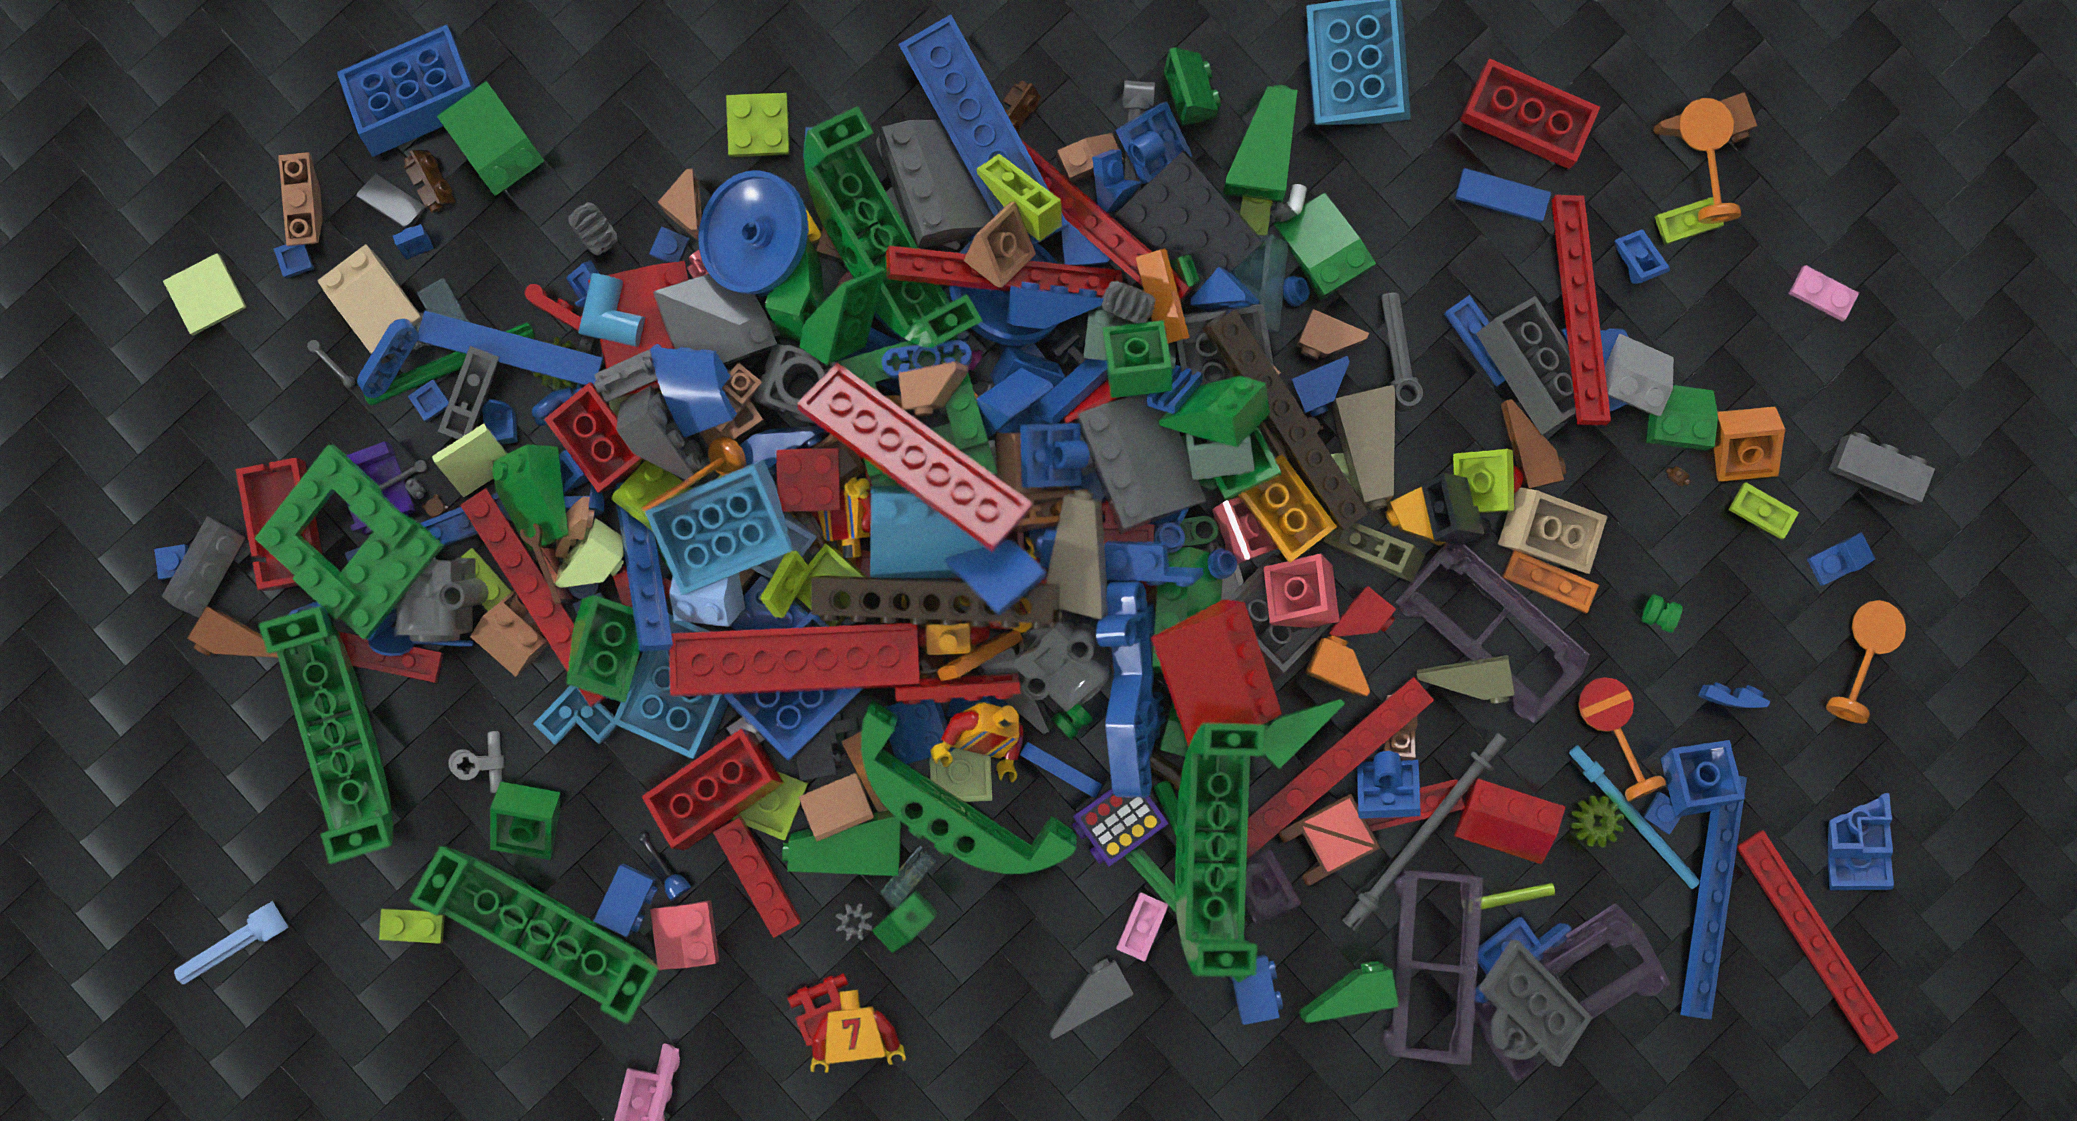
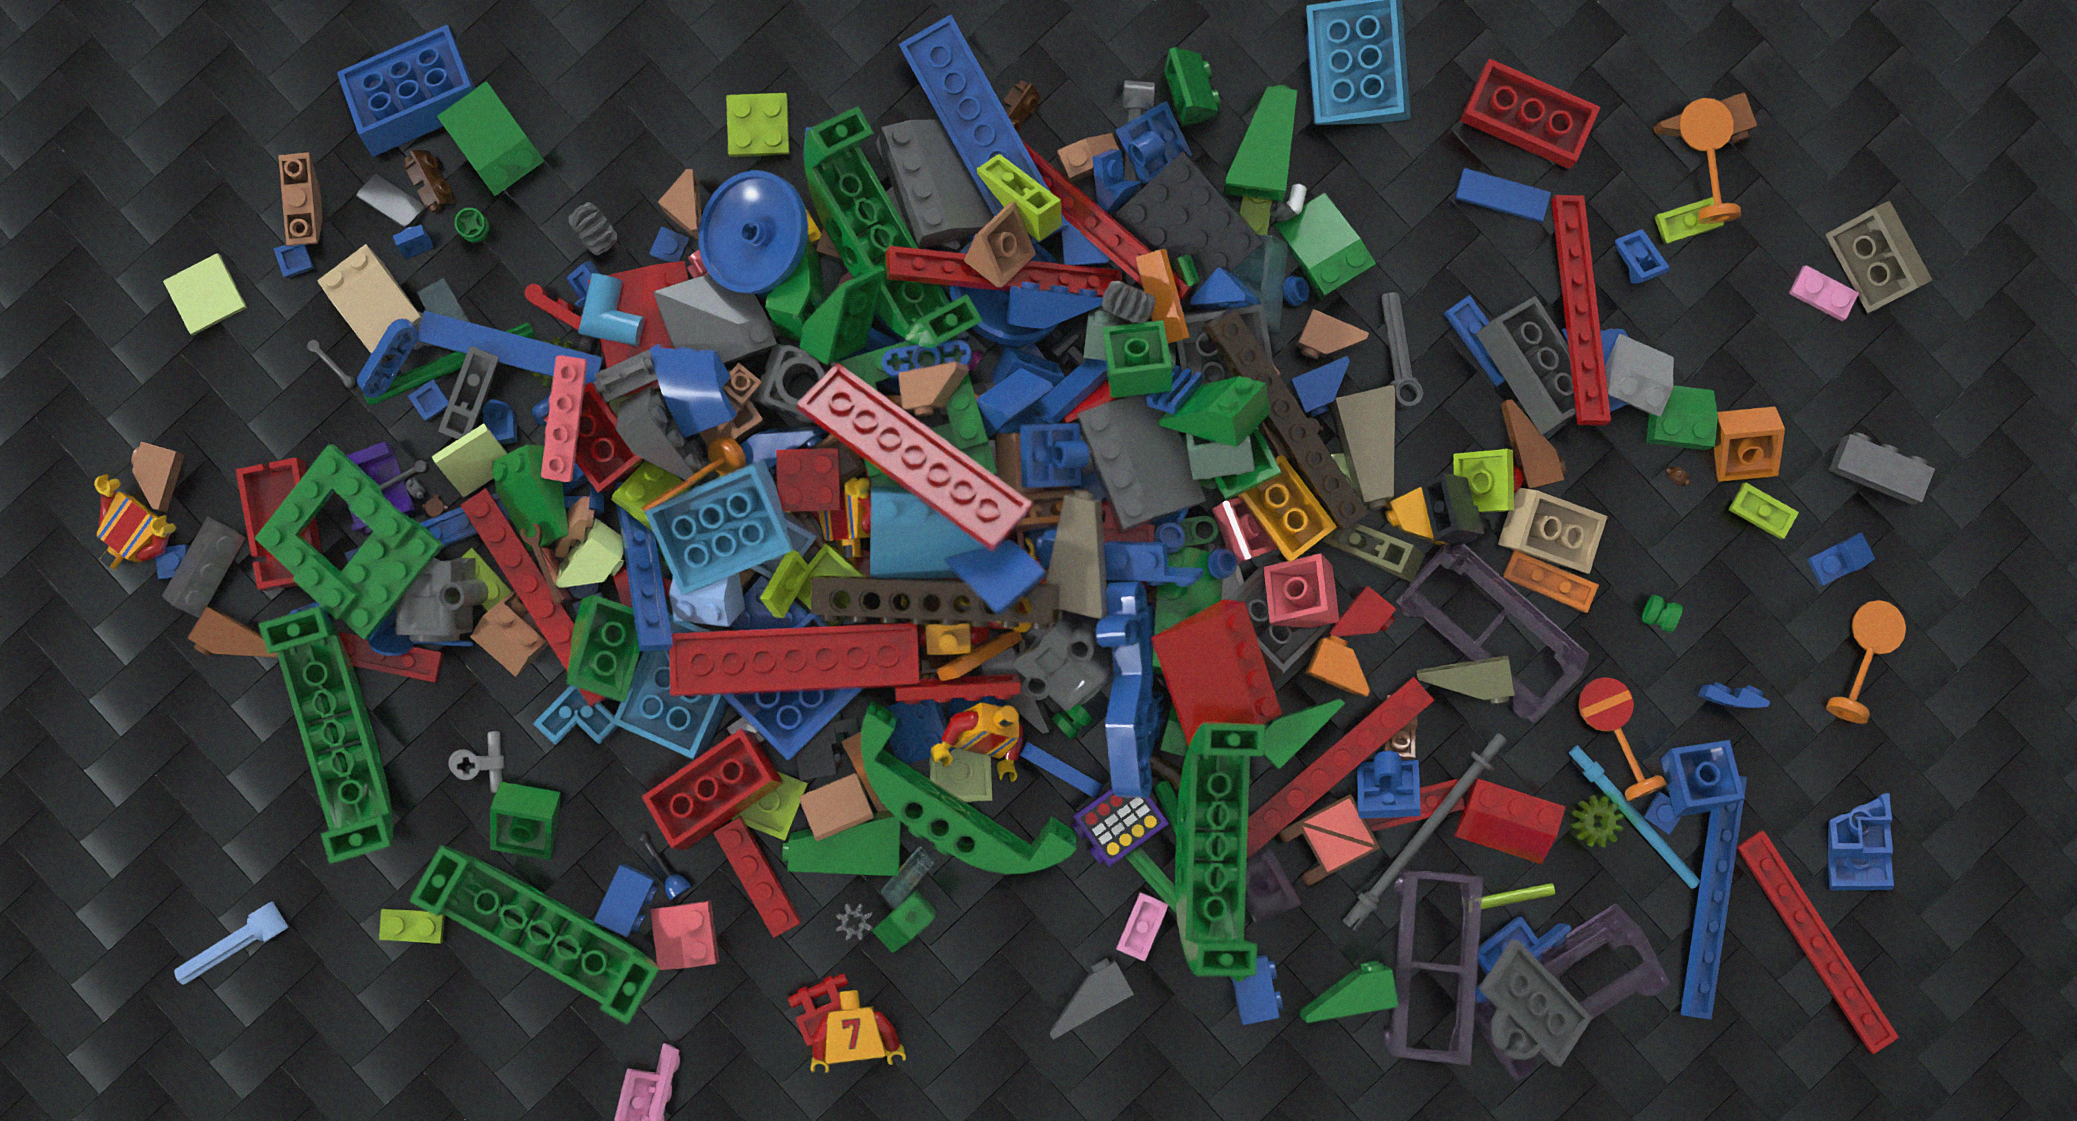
none -> torso [95,474,176,570]
none -> nougat slope [131,442,185,512]
none -> green wheel [454,207,490,243]
none -> coral bracket [541,355,587,482]
none -> dark tan slope [1825,201,1932,313]

